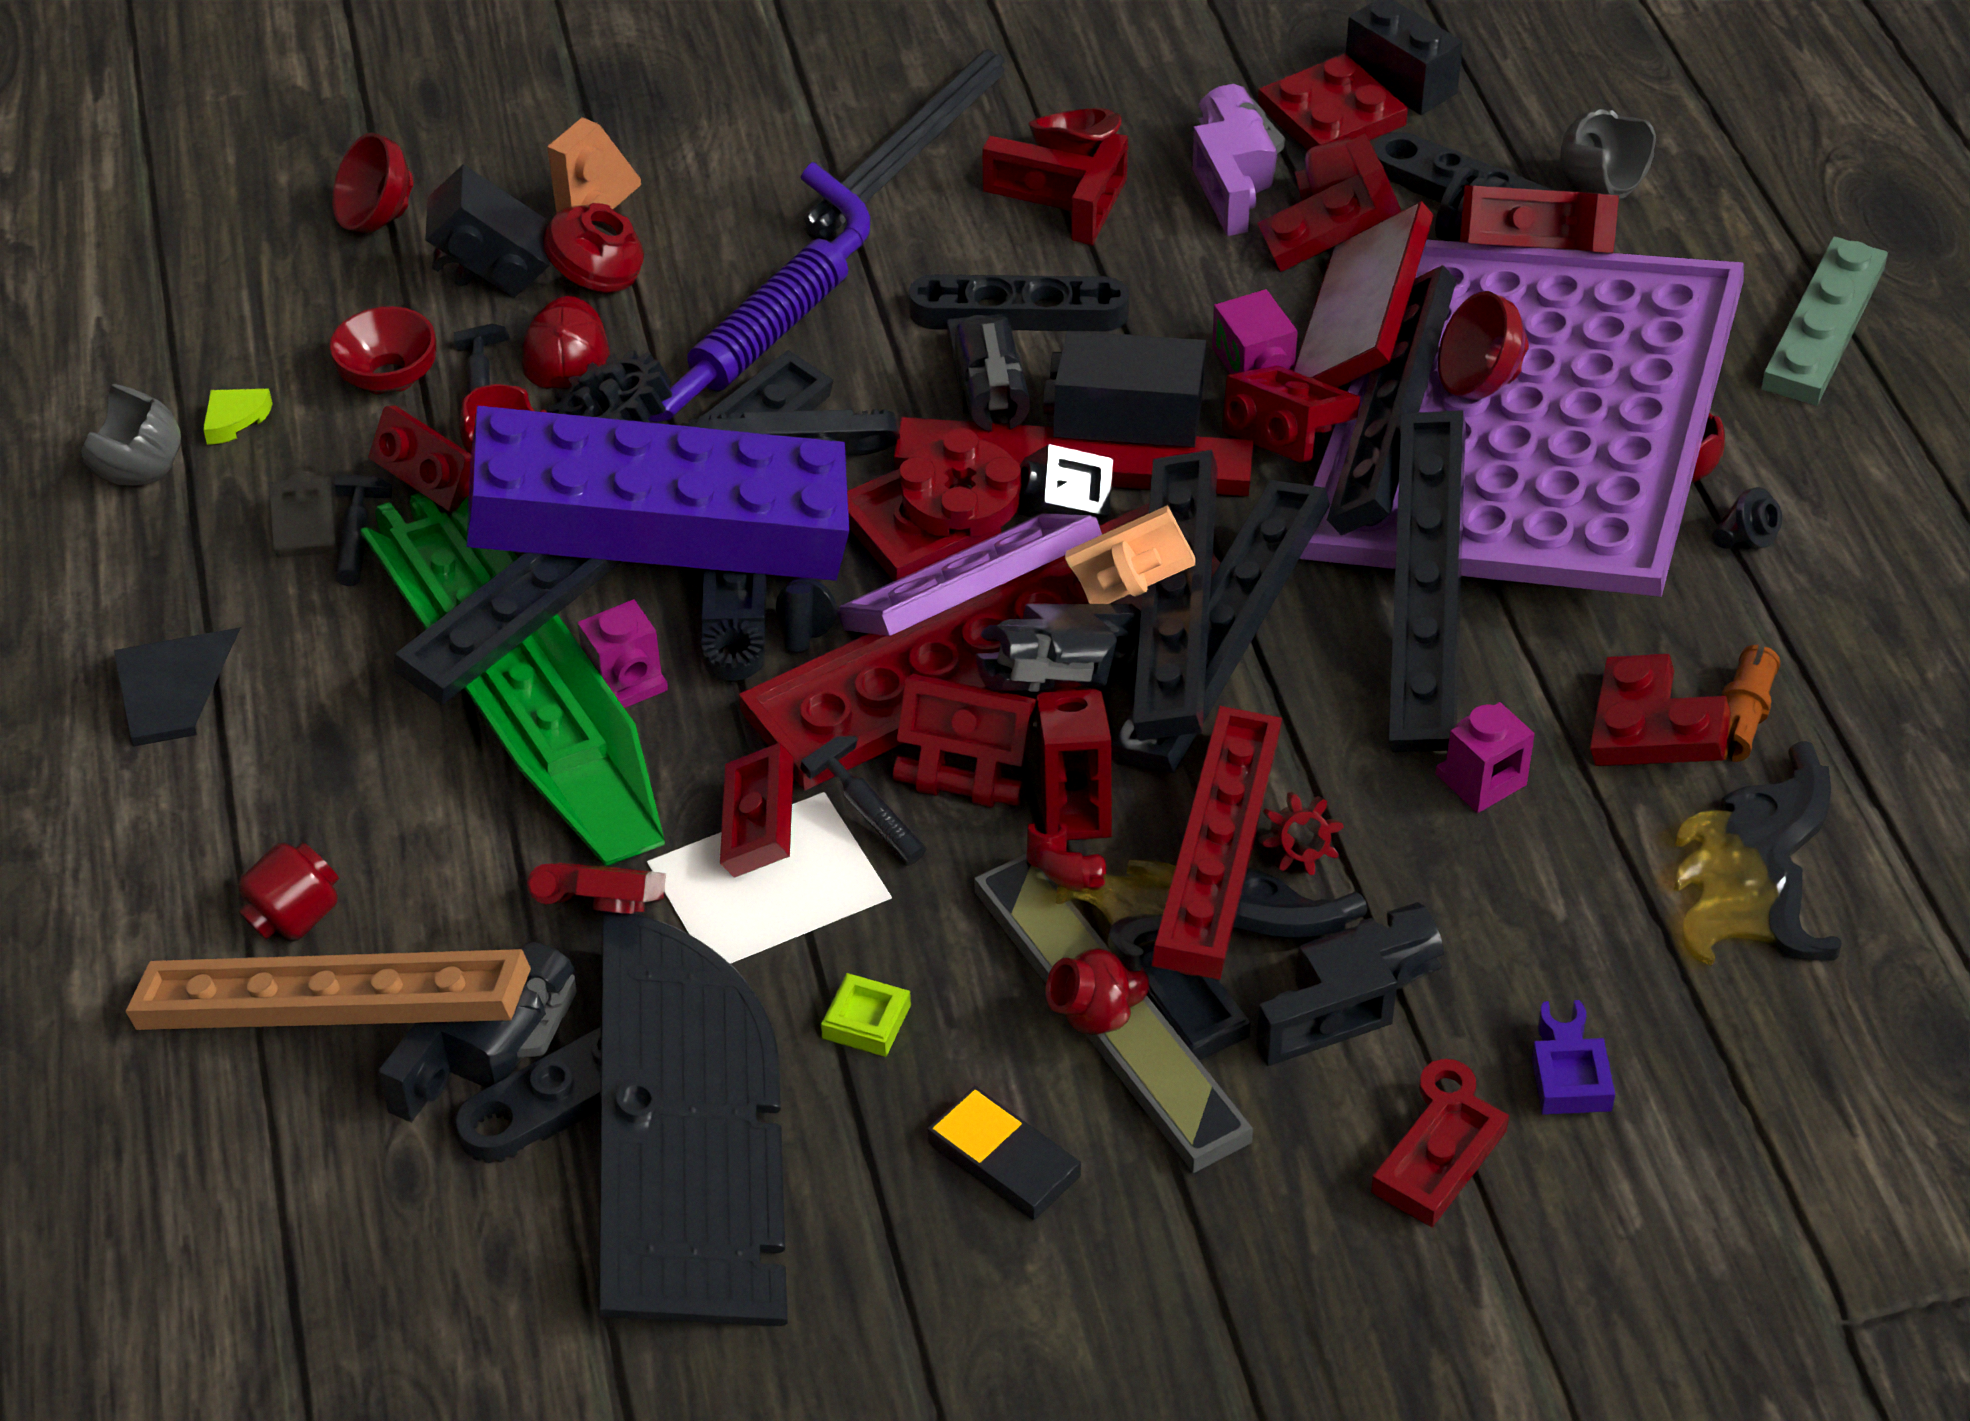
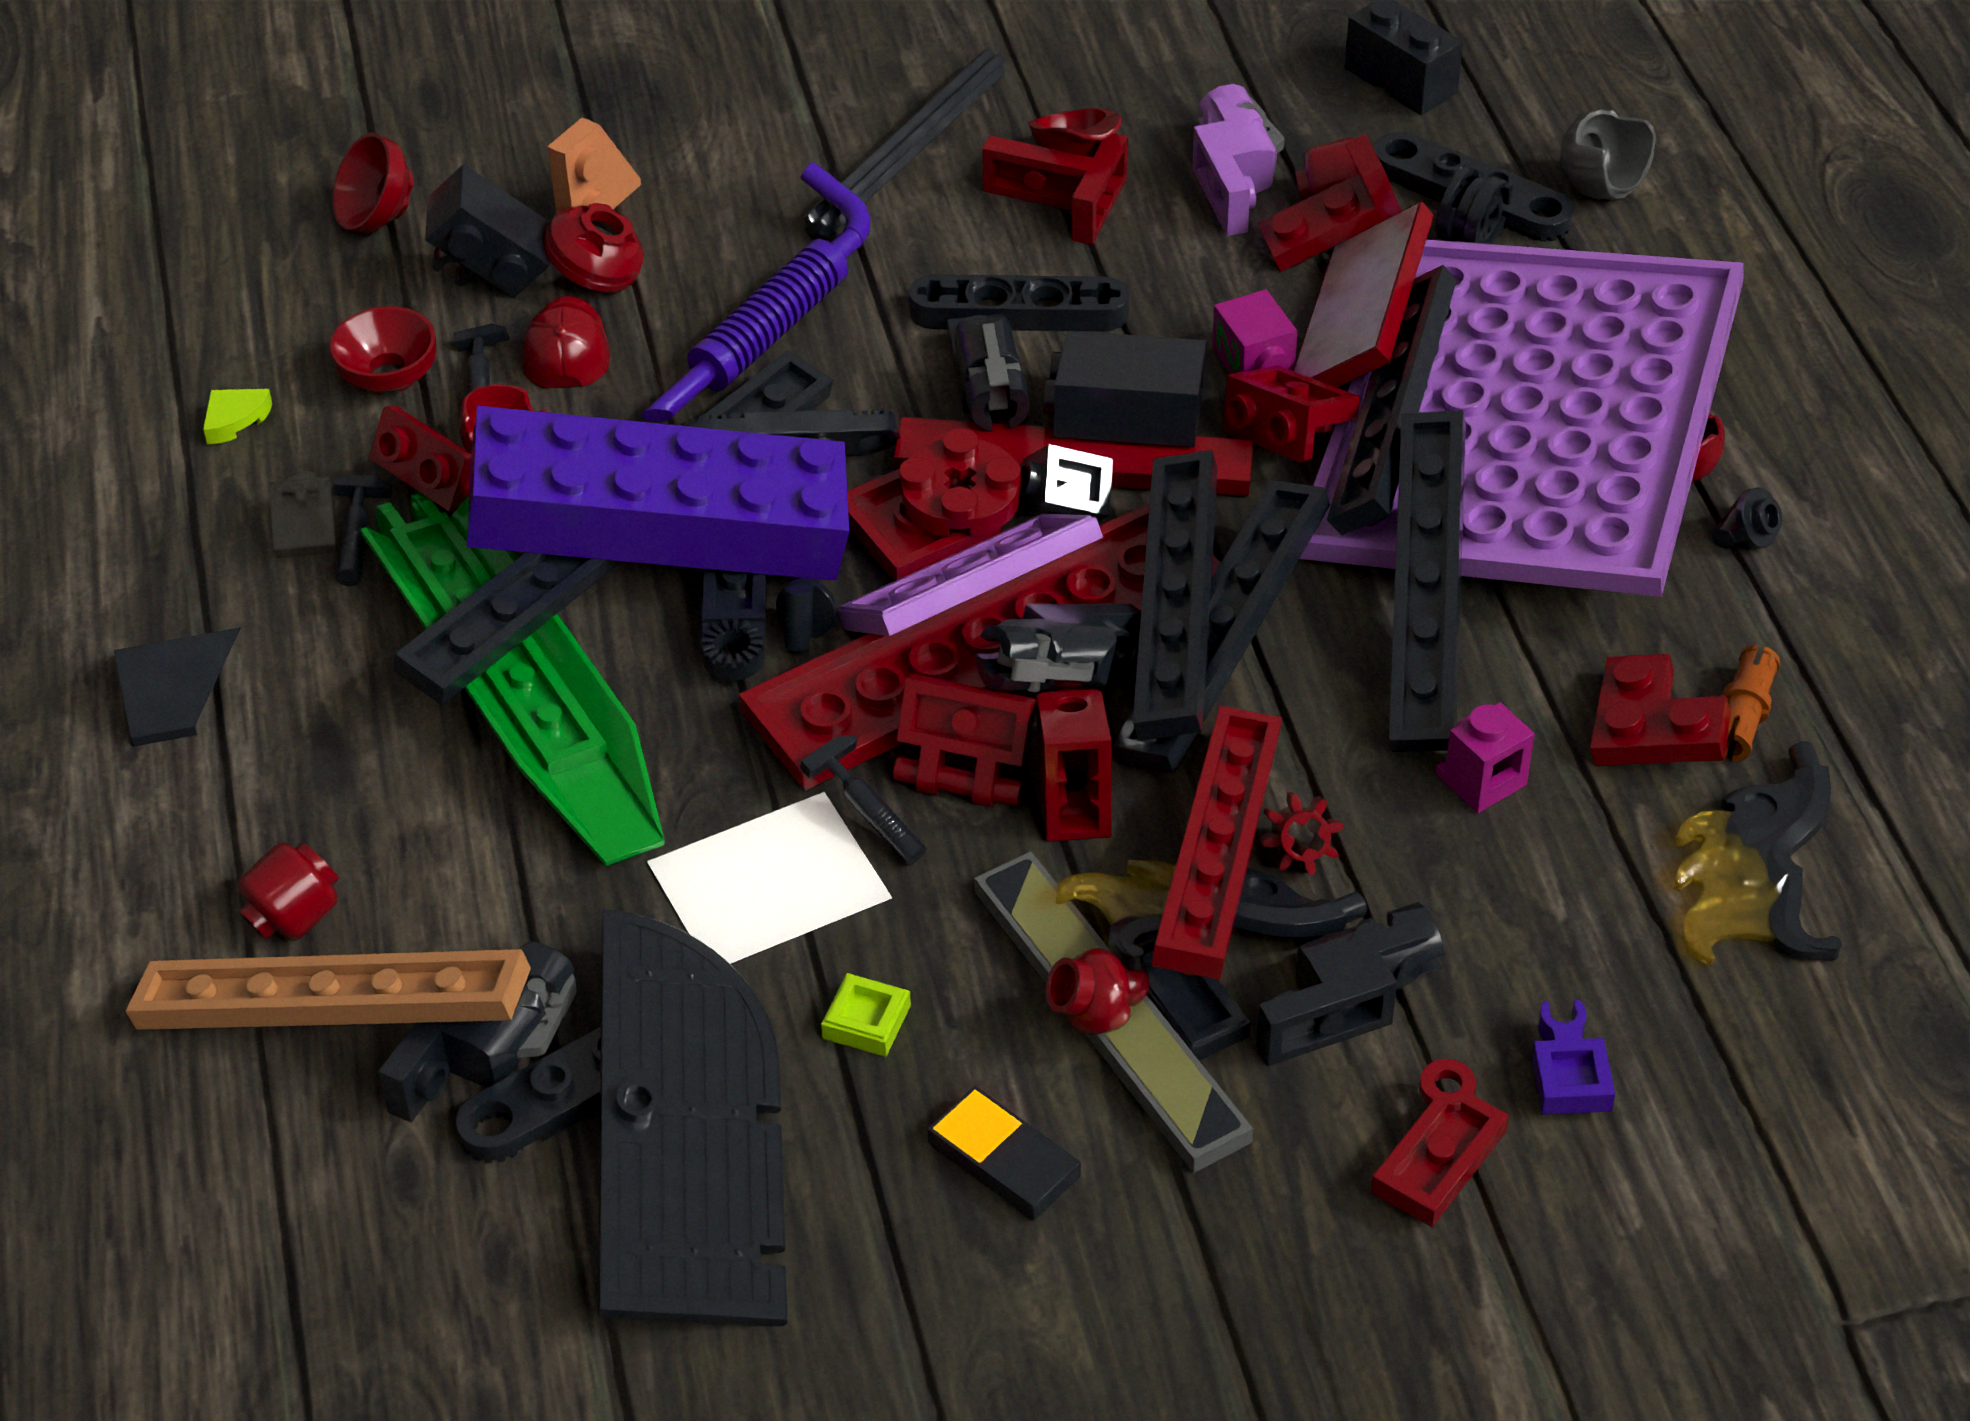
dark grey hair [81,384,181,486] -> none
dark red plate [527,863,666,913] -> none
black gear [547,350,673,423] -> none
magenta brick [577,599,668,708] -> none
dark red plate [720,742,794,878] -> none
dark red arm [1026,823,1106,892] -> none
light nougat hips [1065,505,1195,604] -> none
dark red plate [1258,53,1408,150] -> none
dark red piece [1437,291,1529,400] -> none
dark red bracket [1460,185,1619,253] -> none
sand green plate [1761,236,1888,406] -> none

